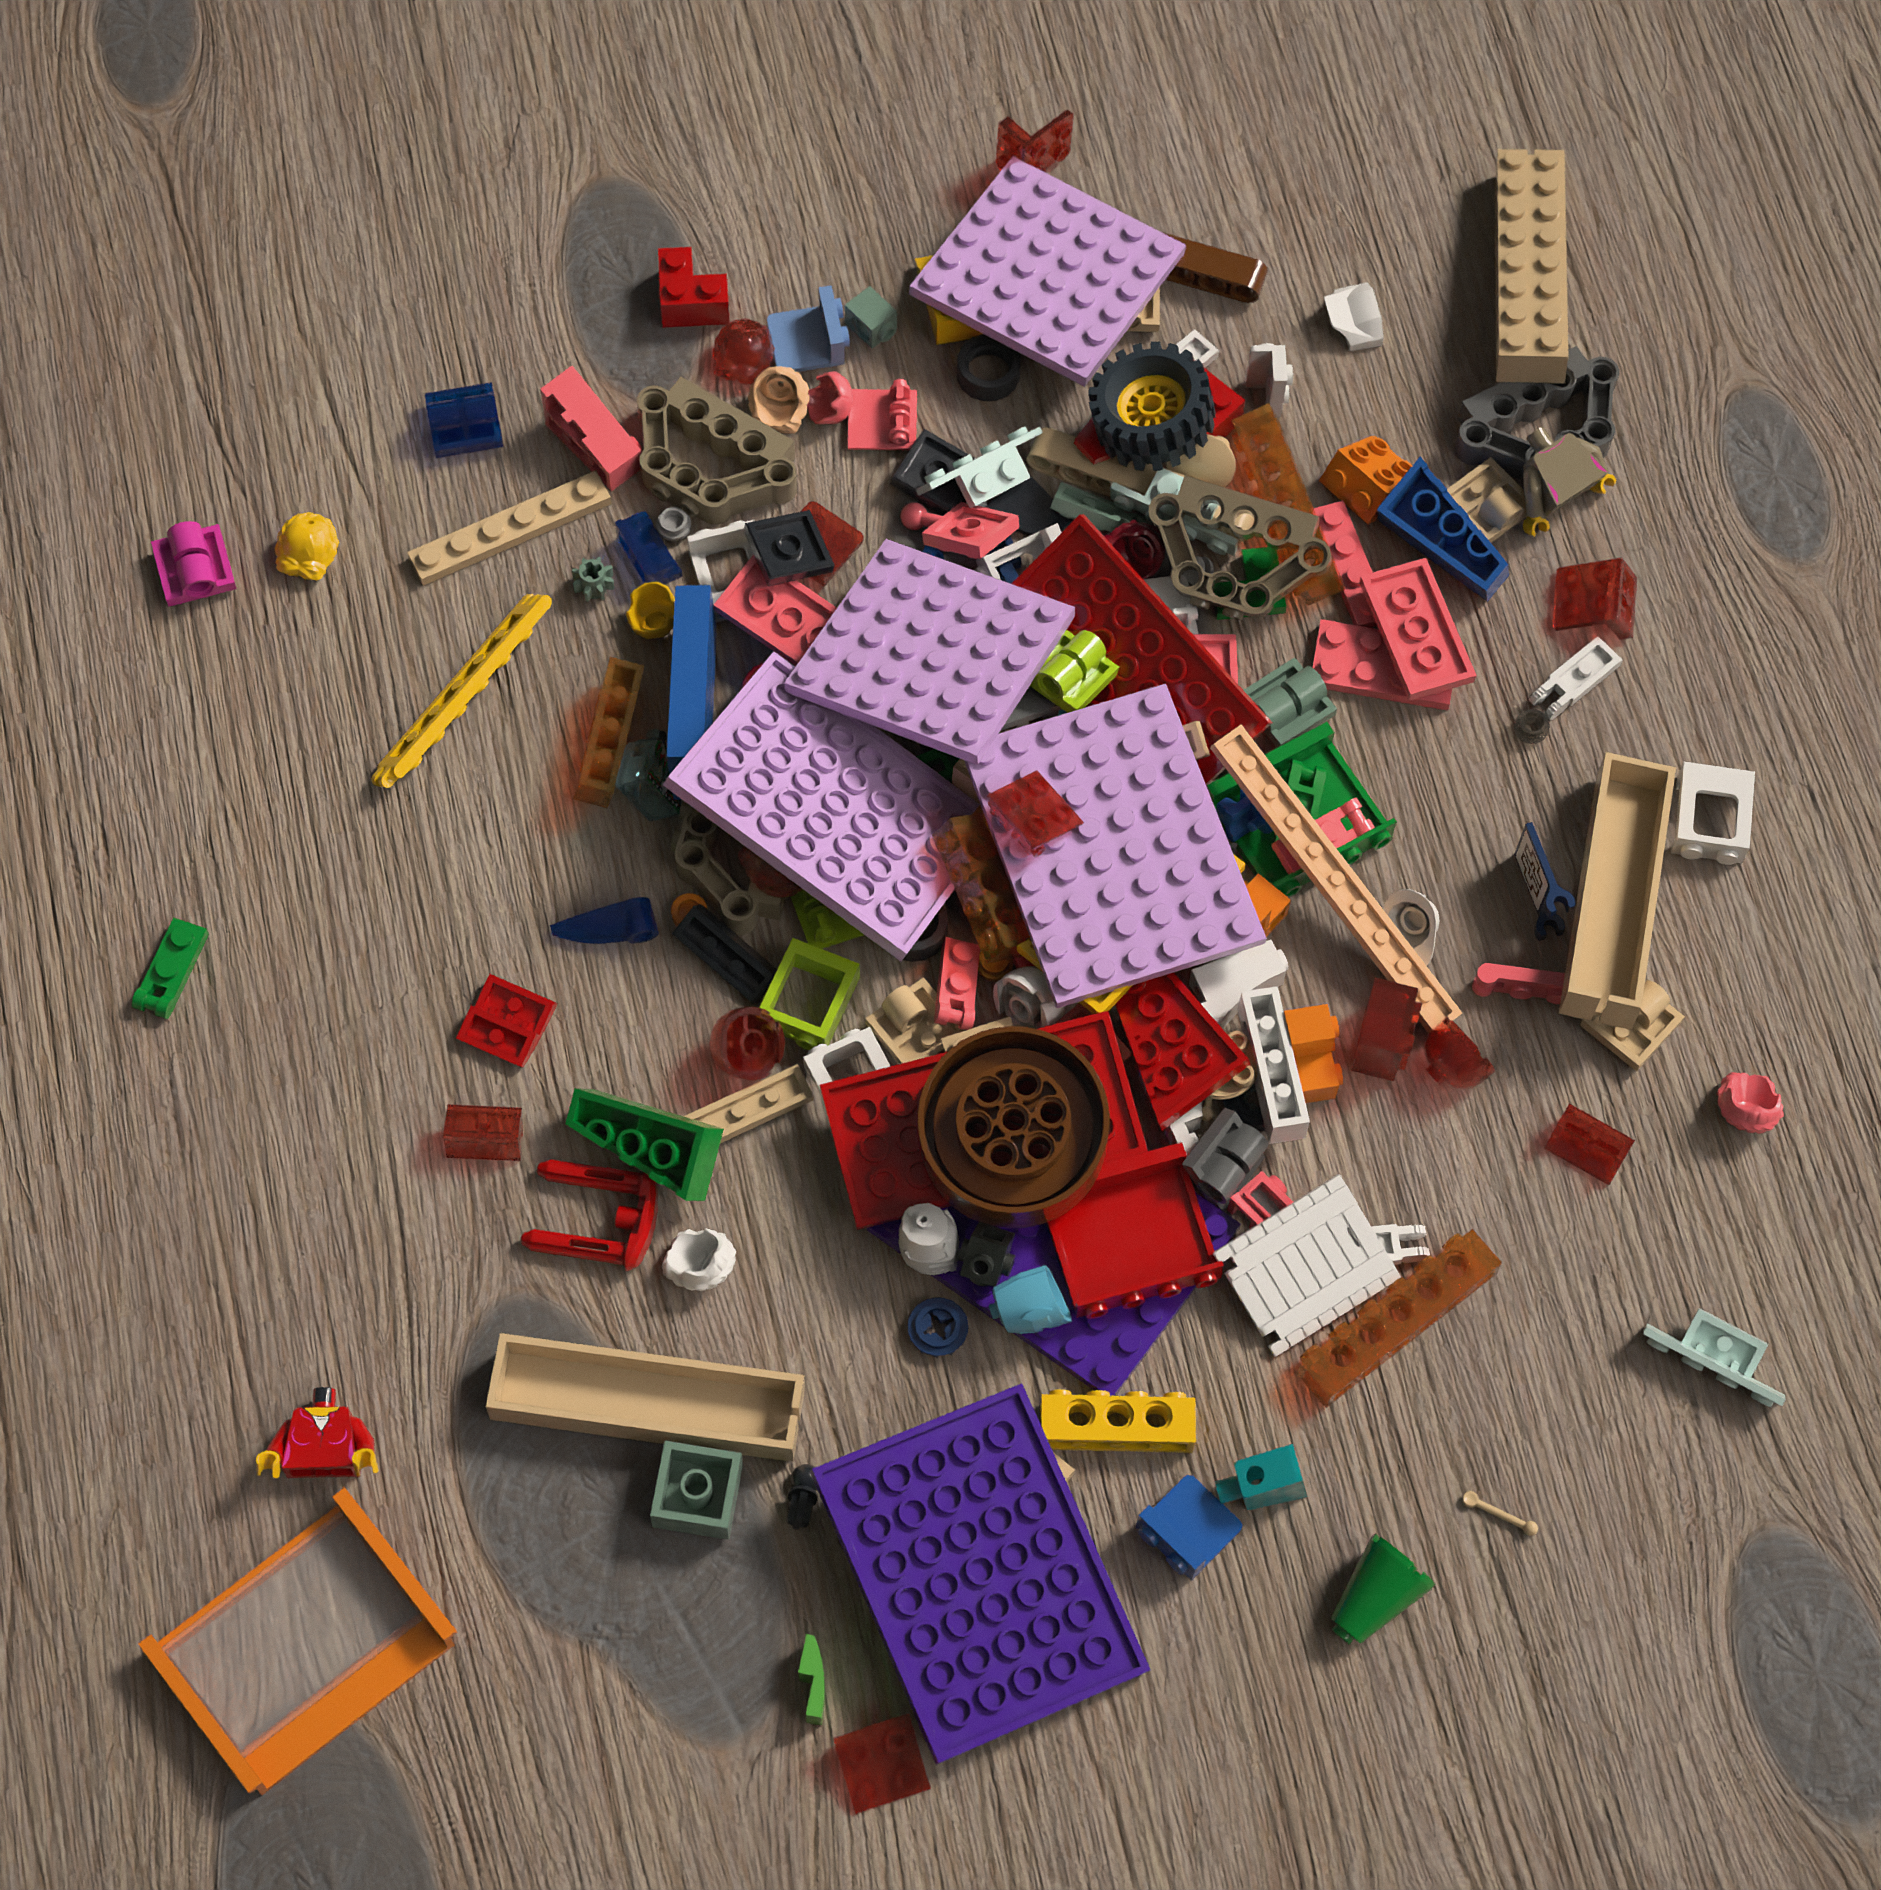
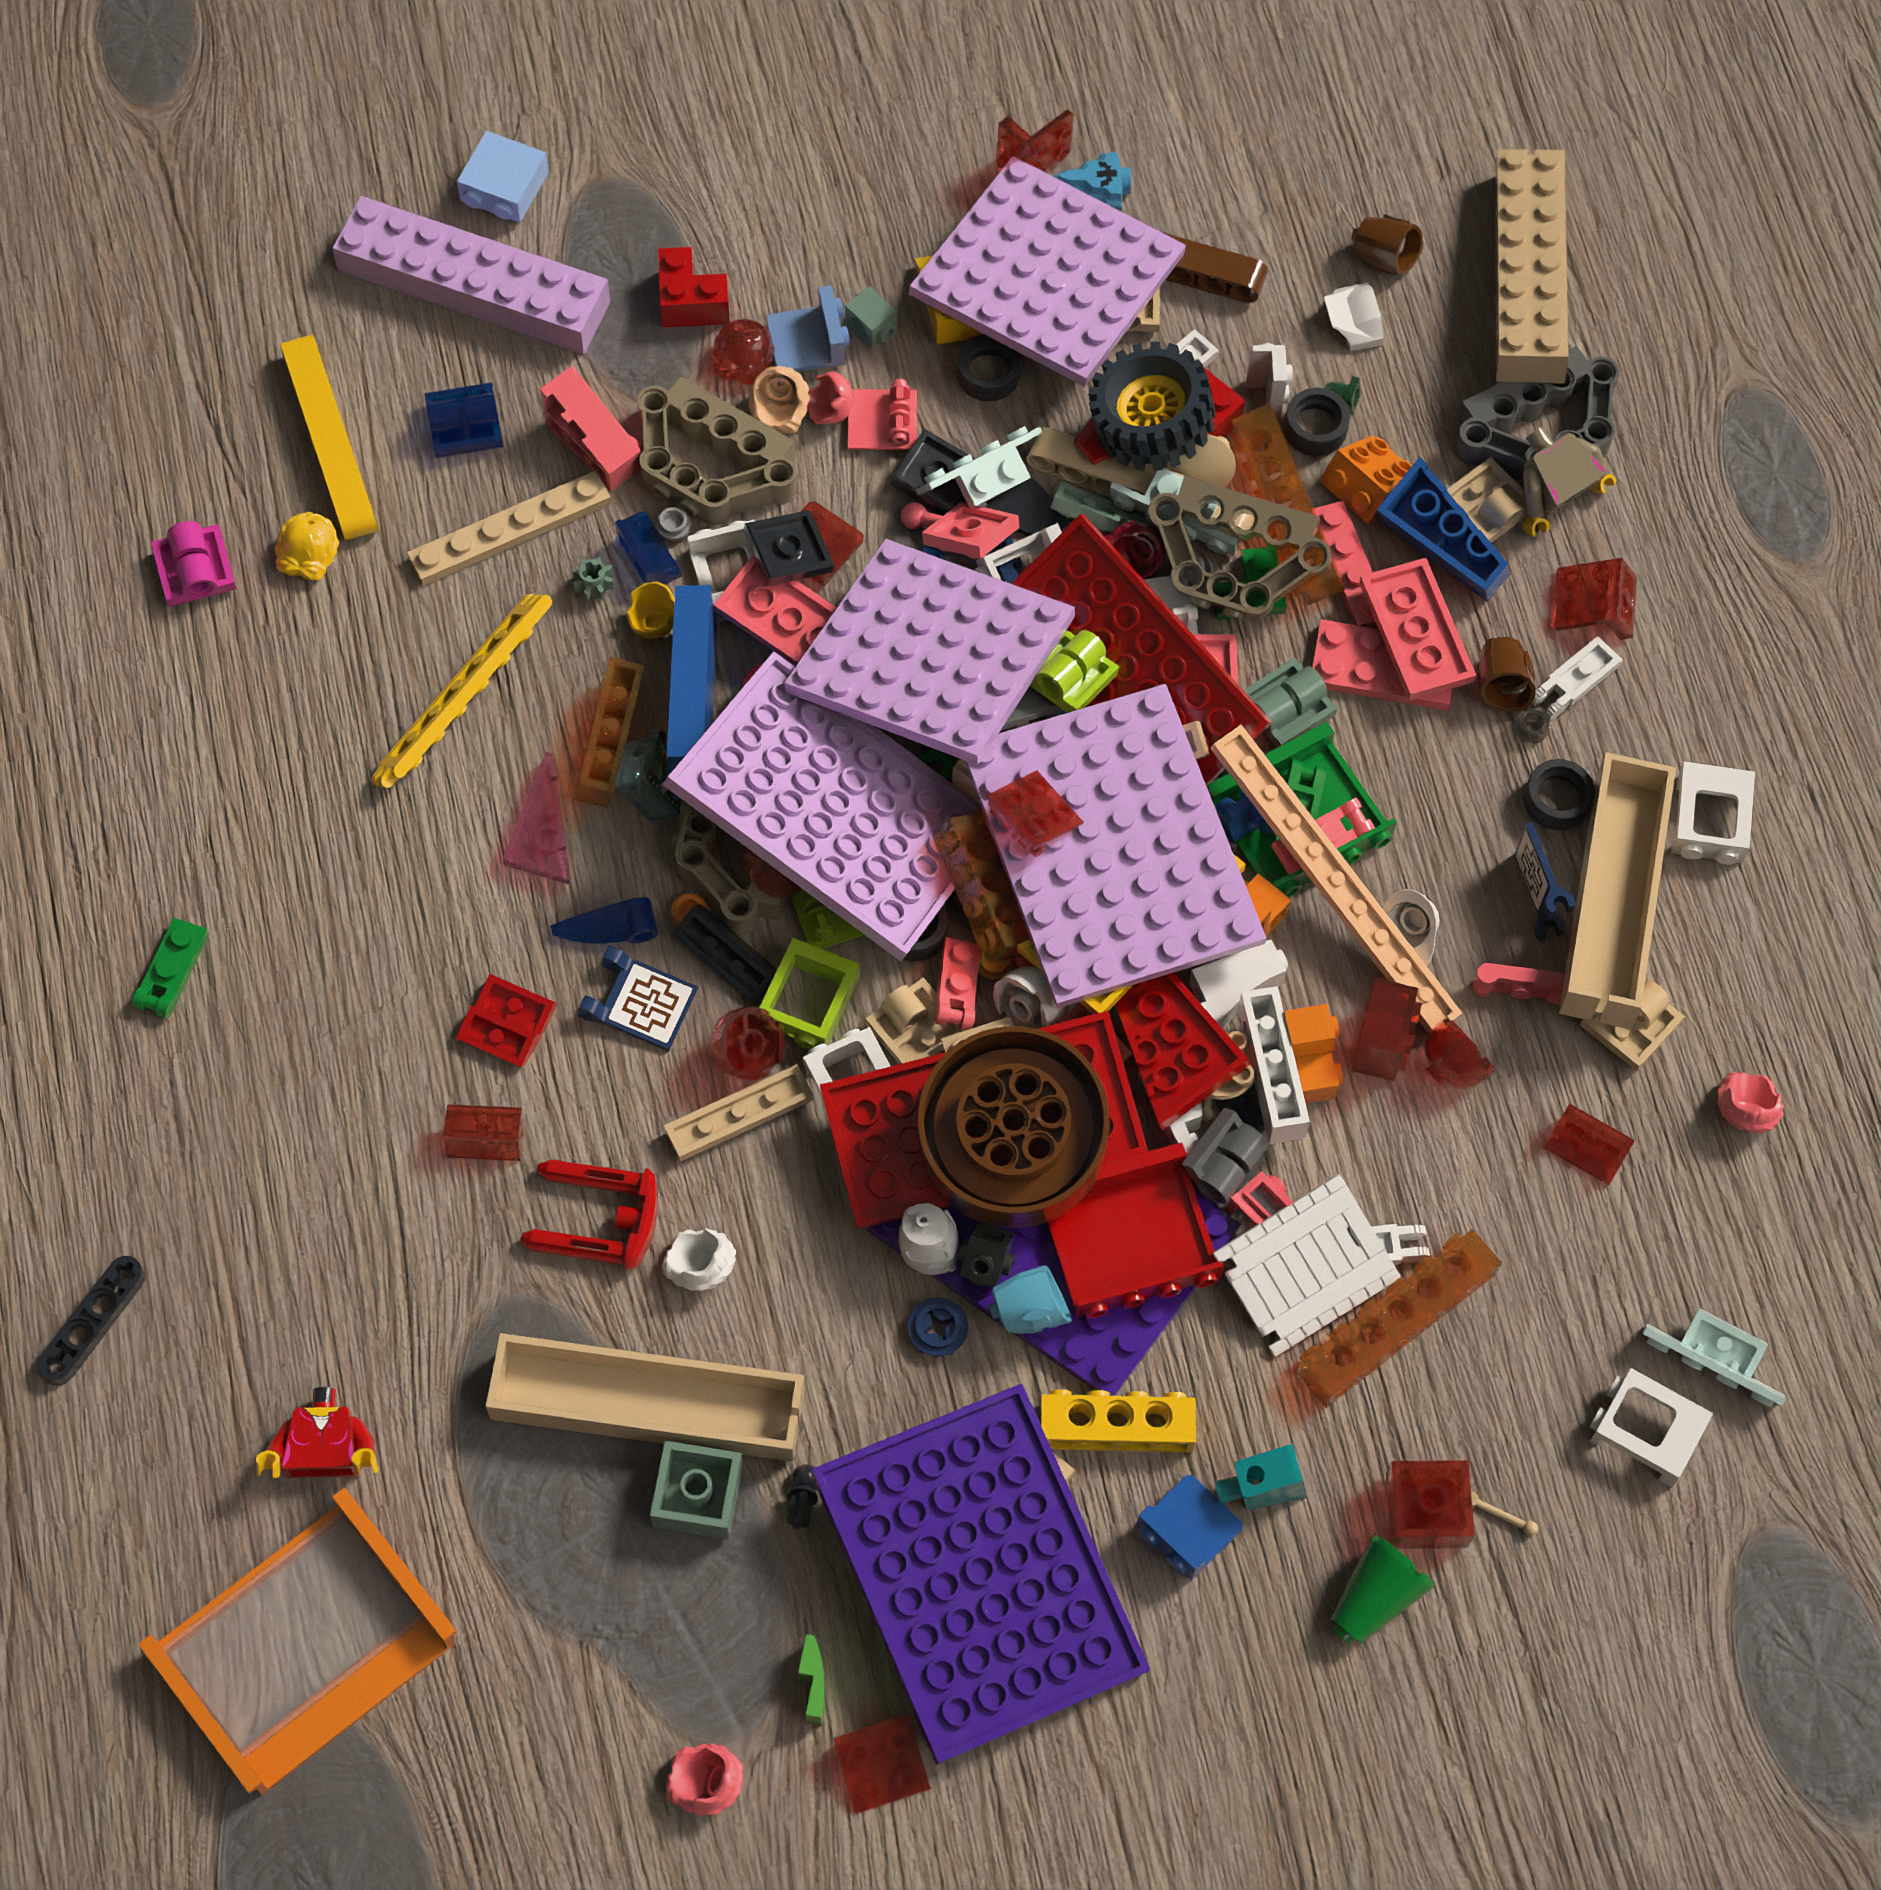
green wedge [565,1088,724,1201] -> none
none -> black beam [38,1256,145,1386]
none -> yellow beam [280,334,378,541]
none -> lavender brick [333,196,610,355]
none -> light blue brick [457,131,549,223]
none -> clear pink wing [502,752,571,885]
none -> flag [578,945,698,1052]
none -> coral hair [666,1743,743,1816]
none -> dark azure rock [1053,152,1131,211]
none -> black tyre [1283,387,1351,456]
none -> clear green piece [1323,376,1361,415]
none -> reddish brown helmet [1351,214,1423,275]
none -> clear red brick [1386,1460,1475,1549]
none -> reddish brown helmet [1477,637,1536,711]
none -> black tyre [1523,759,1595,831]
none -> white window [1590,1368,1713,1488]

